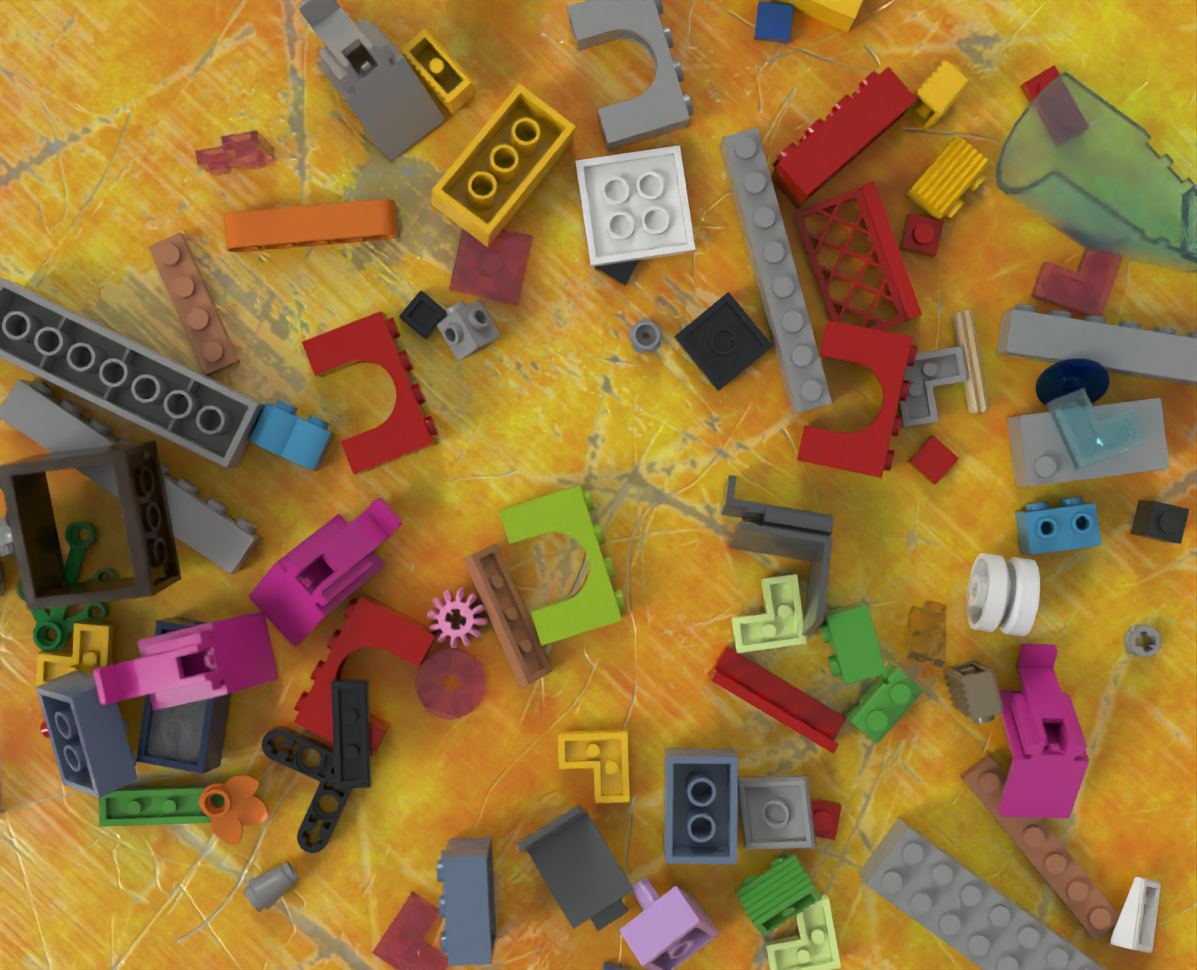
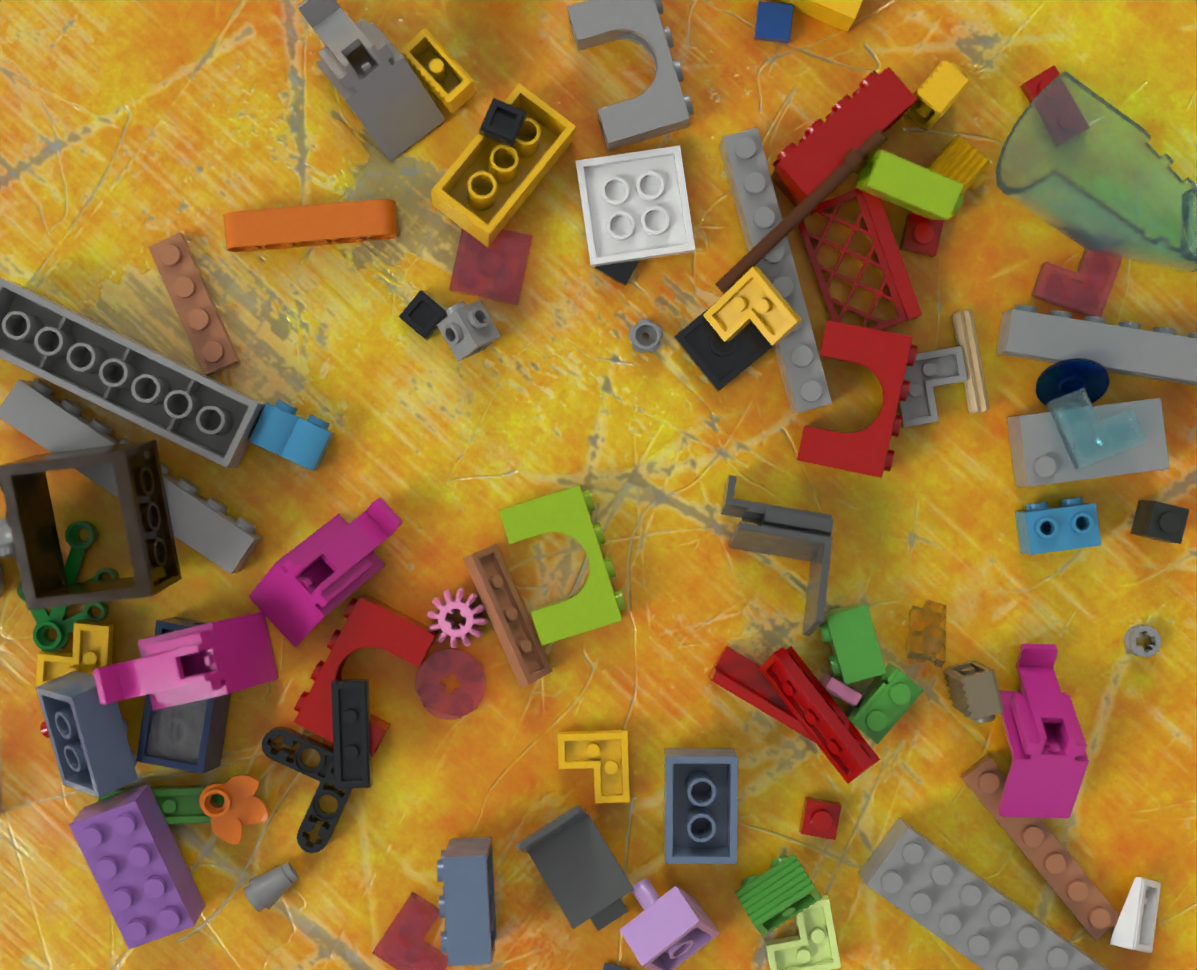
plate [195,130,276,176] -> none
red arch [302,311,439,475] -> none
yellowish green plate [731,573,807,653] -> none
light grey tile [738,774,817,850] -> none
red tile [907,435,959,485] -> none
white wheel [966,553,1040,637] -> none
none -> medium lavender brick [69,784,205,949]
none -> black tile [479,98,527,148]
none -> yellow plate [703,267,802,346]
none -> reddish brown bar [715,129,887,294]
none -> red fence [759,646,880,784]
none -> bright pink tile [820,672,862,706]
none -> lime brick [854,150,964,220]

